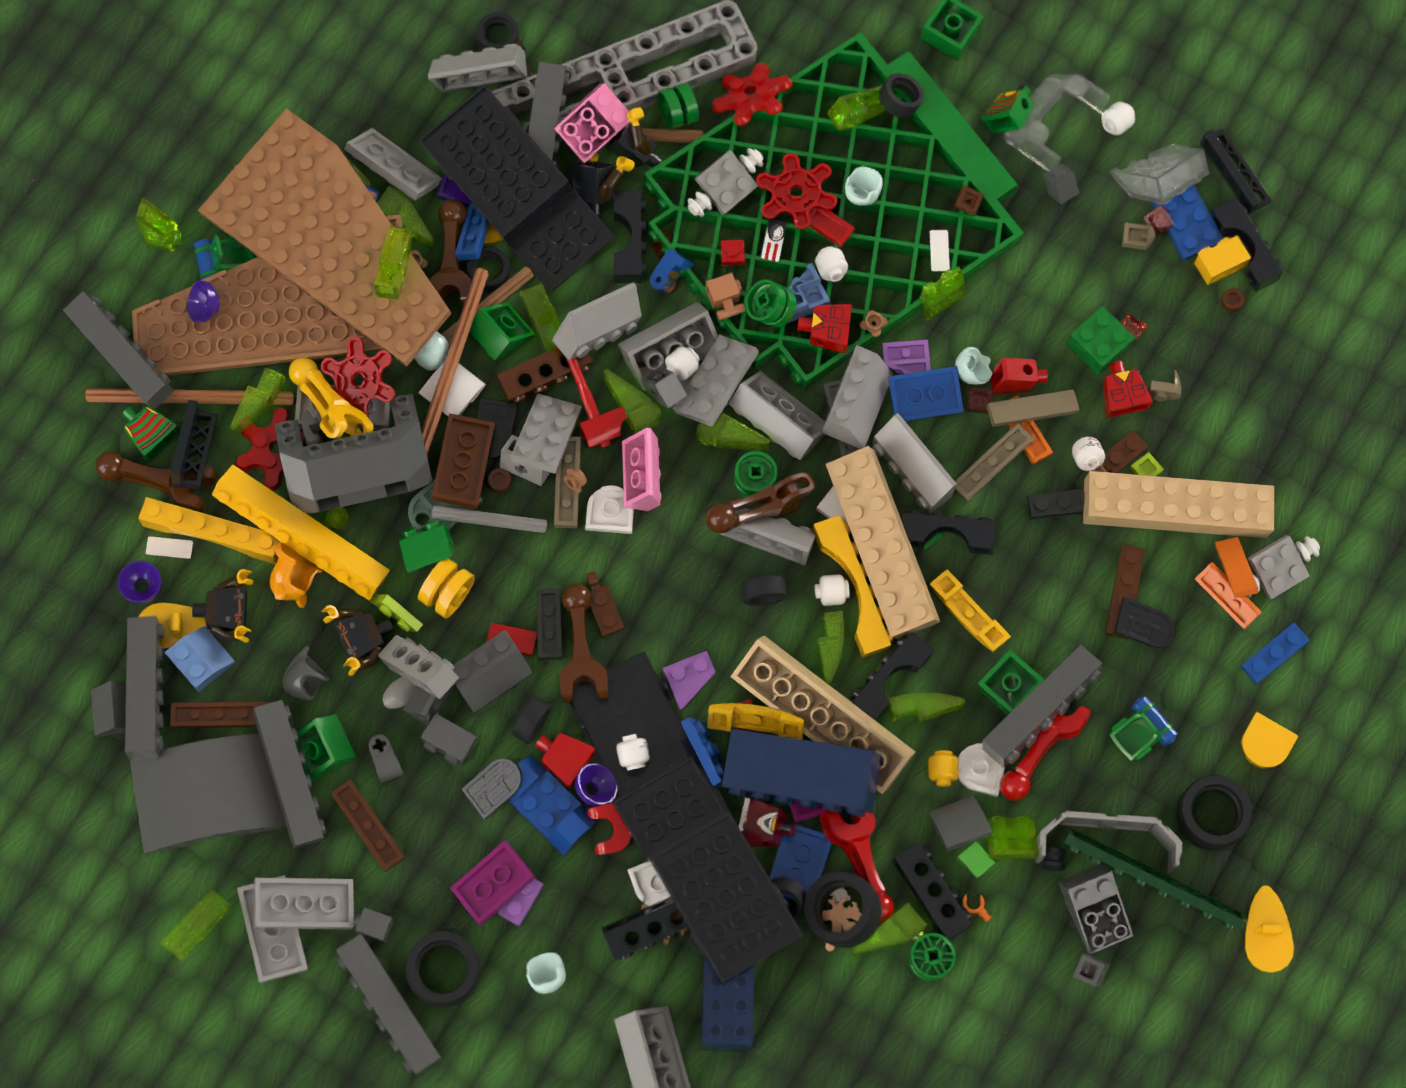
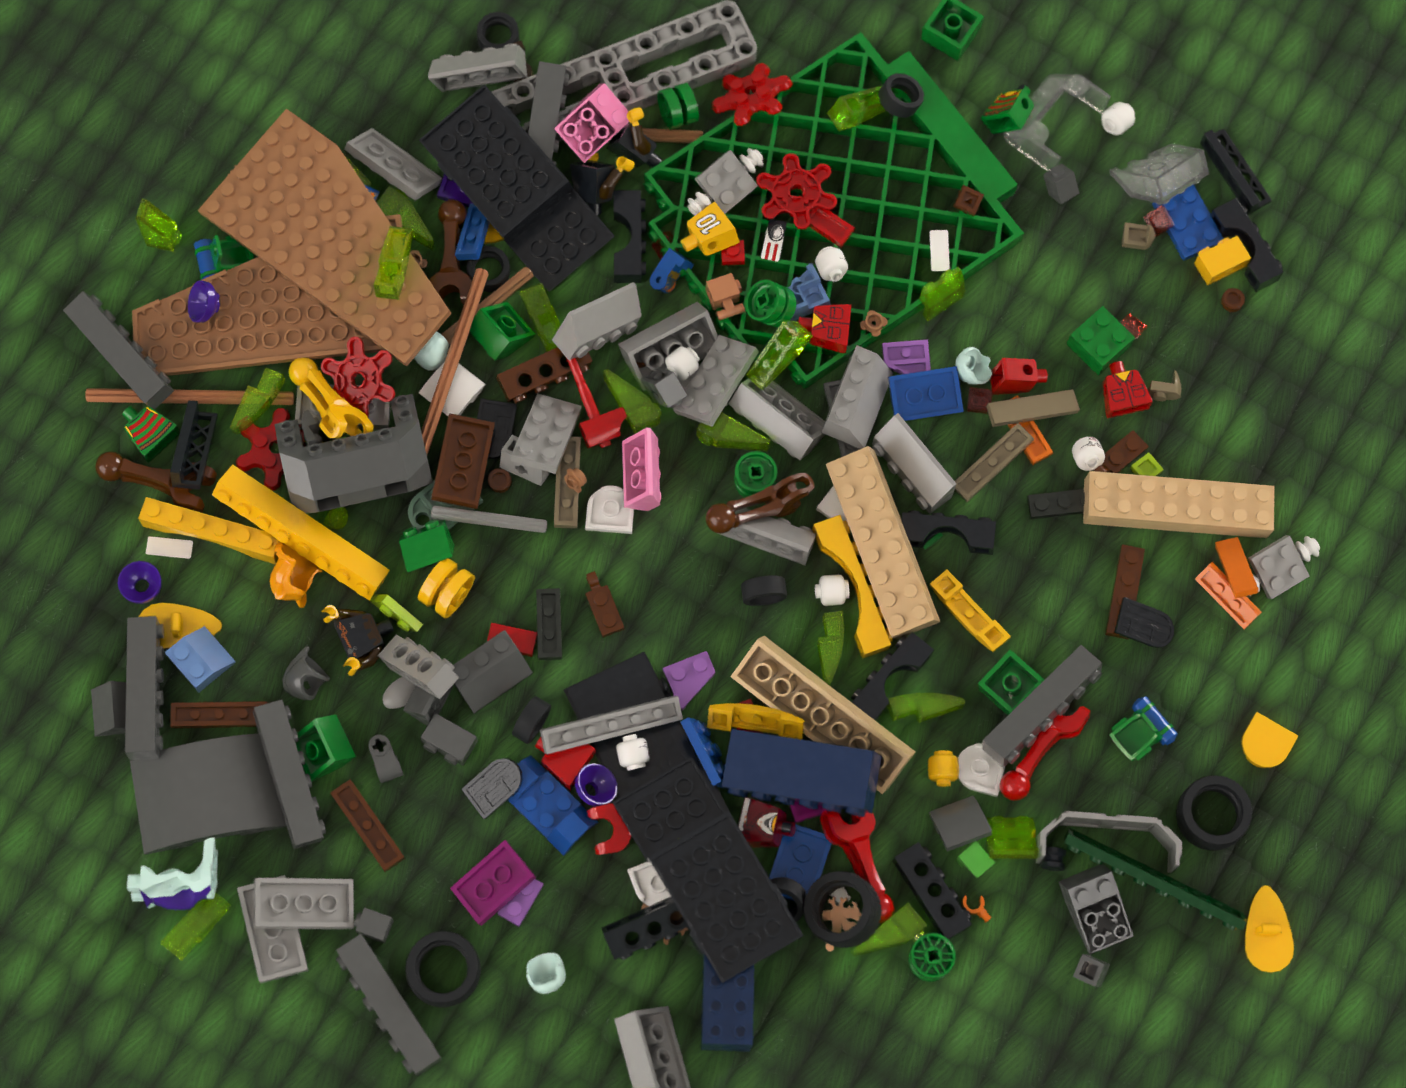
torso [192,569,253,643] -> none
reddish brown piece [559,584,609,703] -> none
light aqua hair [845,167,883,206] -> none
blue plate [1240,623,1310,685] -> none
none -> light aqua hips [127,838,218,910]
none -> light grey plate [540,695,683,754]
none -> yellow torso [680,202,740,256]
none -> clear neon green slope [746,321,813,390]

